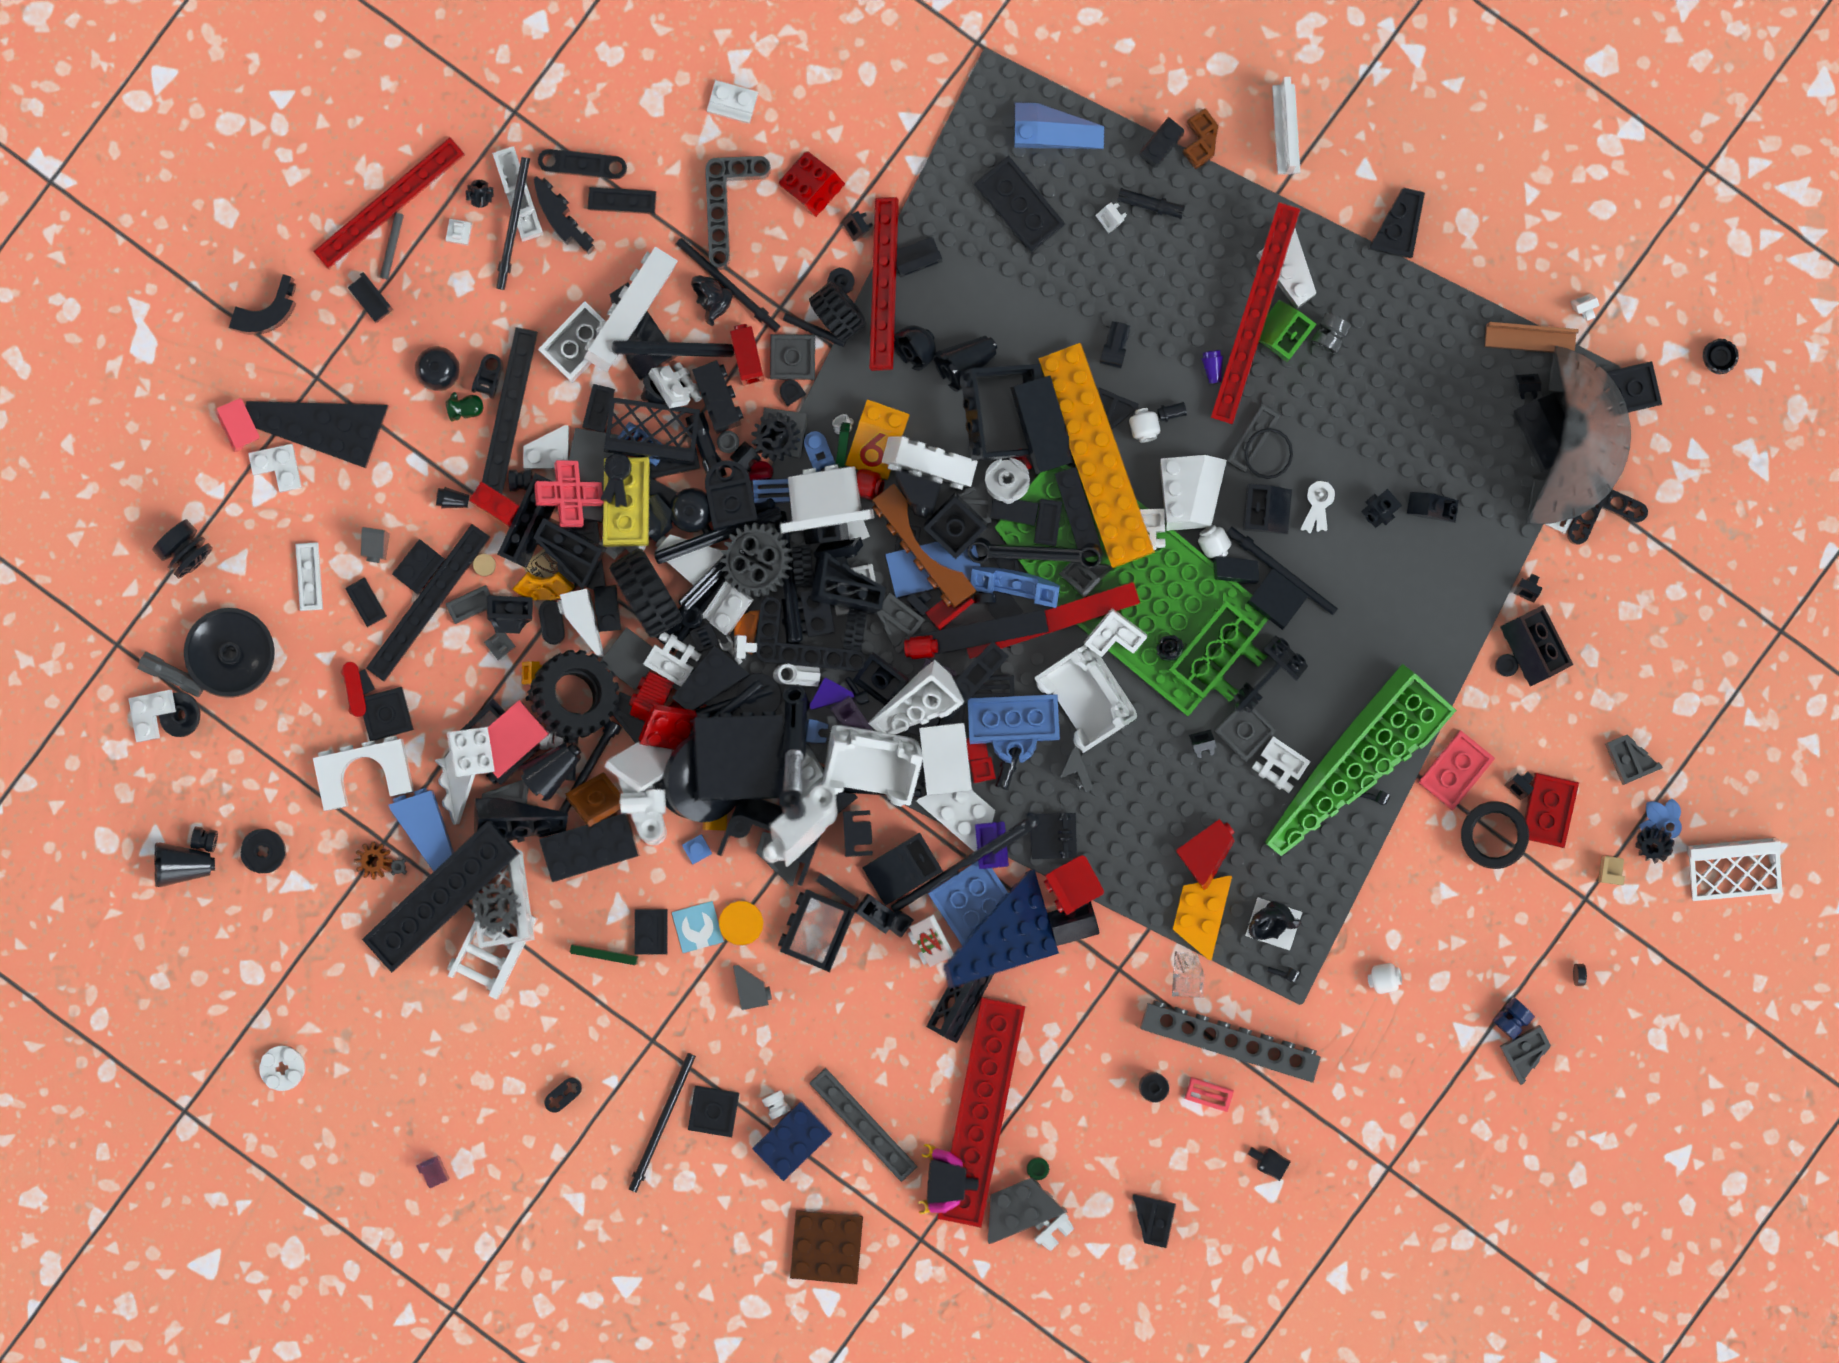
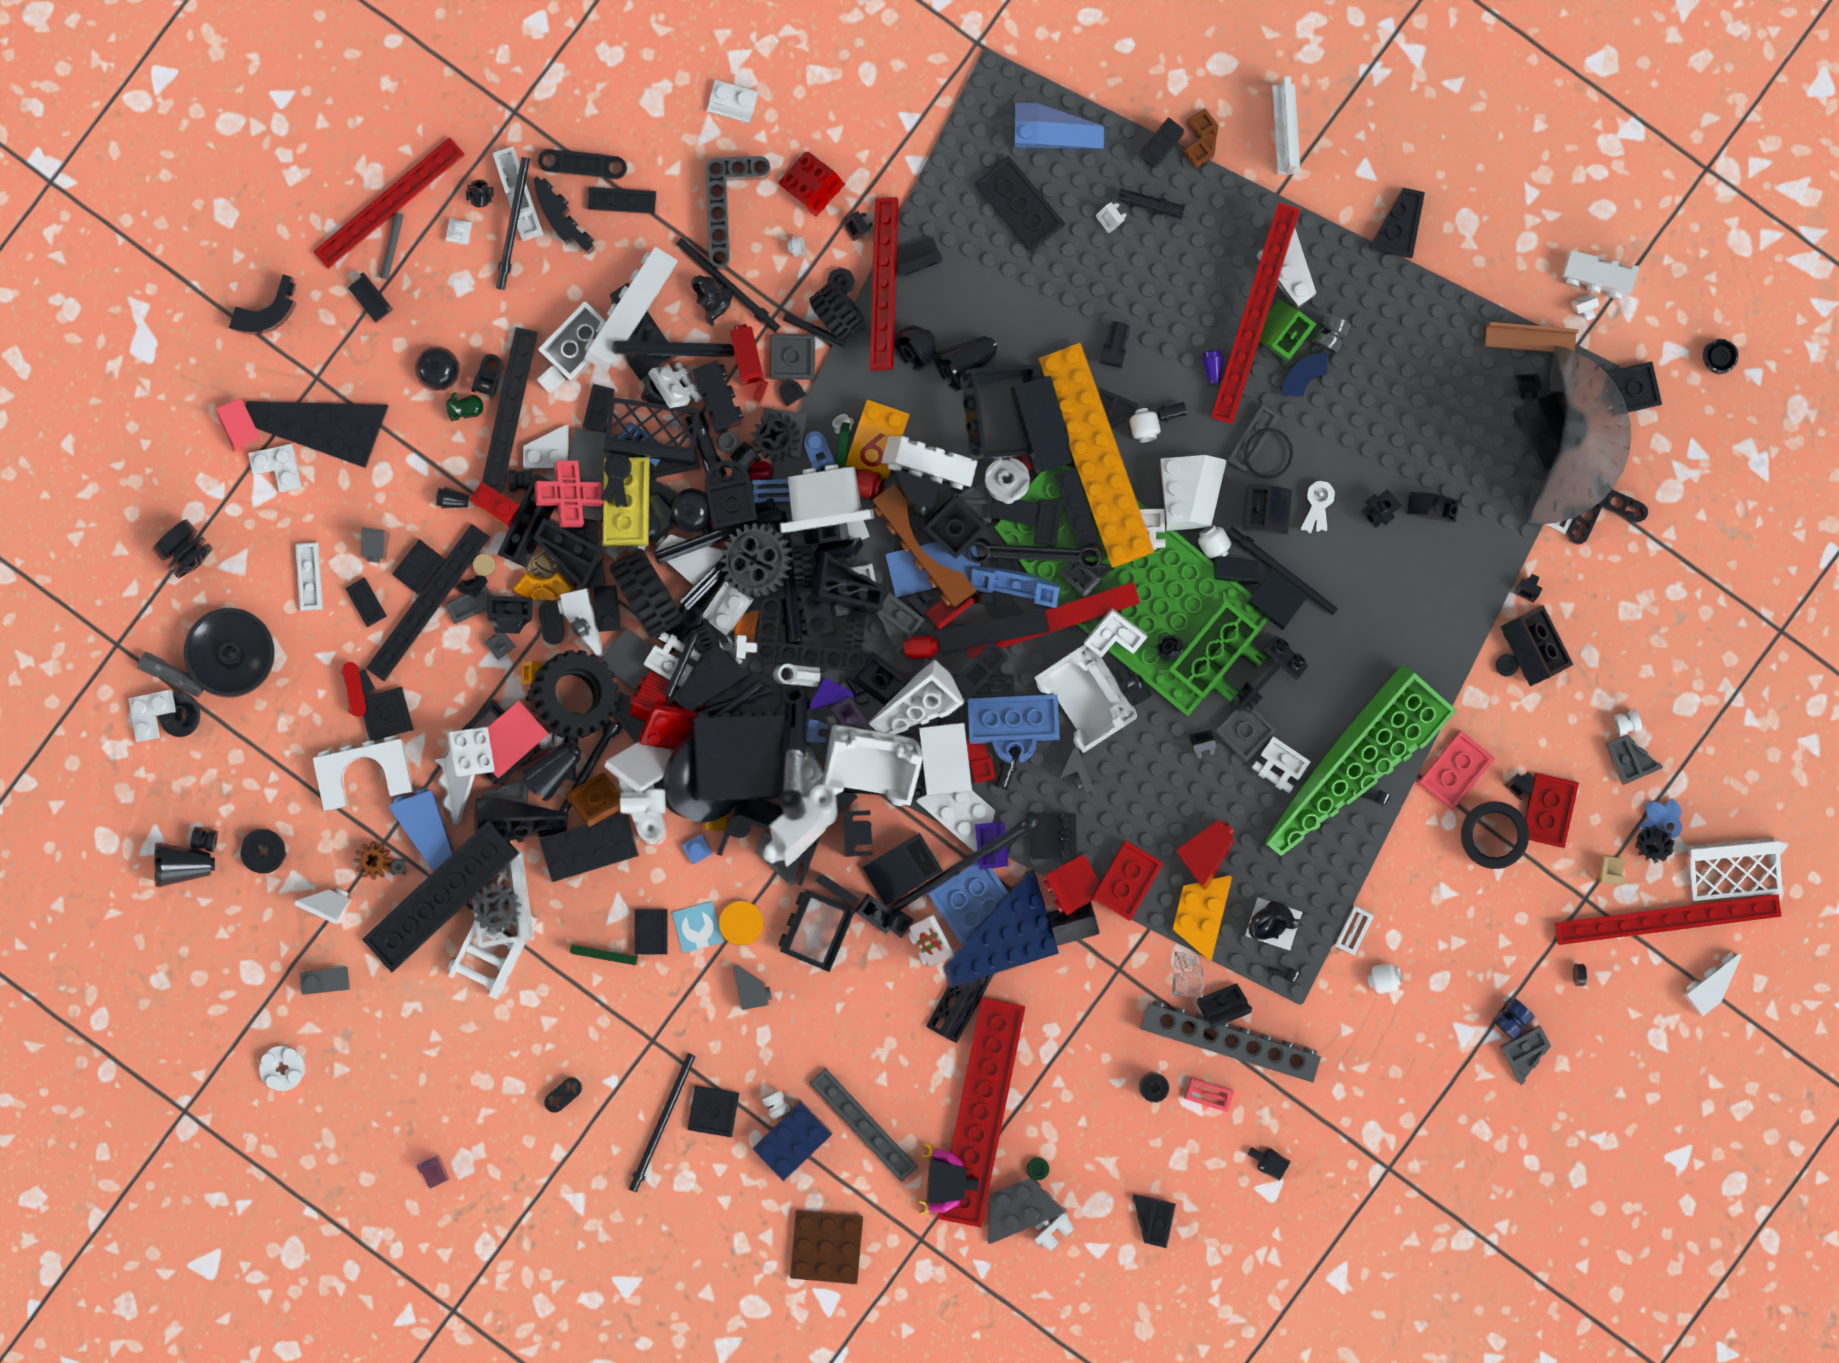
none -> white slope [294,887,352,924]
none -> dark grey slope [299,967,350,995]
none -> black tile [456,575,488,597]
none -> white slope [537,365,565,393]
none -> dark grey plate [570,617,591,638]
none -> black bar [664,633,699,698]
none -> clear red tile [752,379,769,405]
none -> white plate [788,235,805,257]
none -> red tile [1091,840,1164,921]
none -> black piece [1117,664,1152,706]
none -> black plate [1197,983,1252,1028]
none -> dark blue tile [1281,352,1328,397]
none -> white tile [1334,905,1374,956]
none -> red plate [1555,894,1782,945]
none -> white wedge [1561,251,1640,300]
none -> white wheel [1613,709,1642,736]
none -> white slope [1683,952,1742,1016]

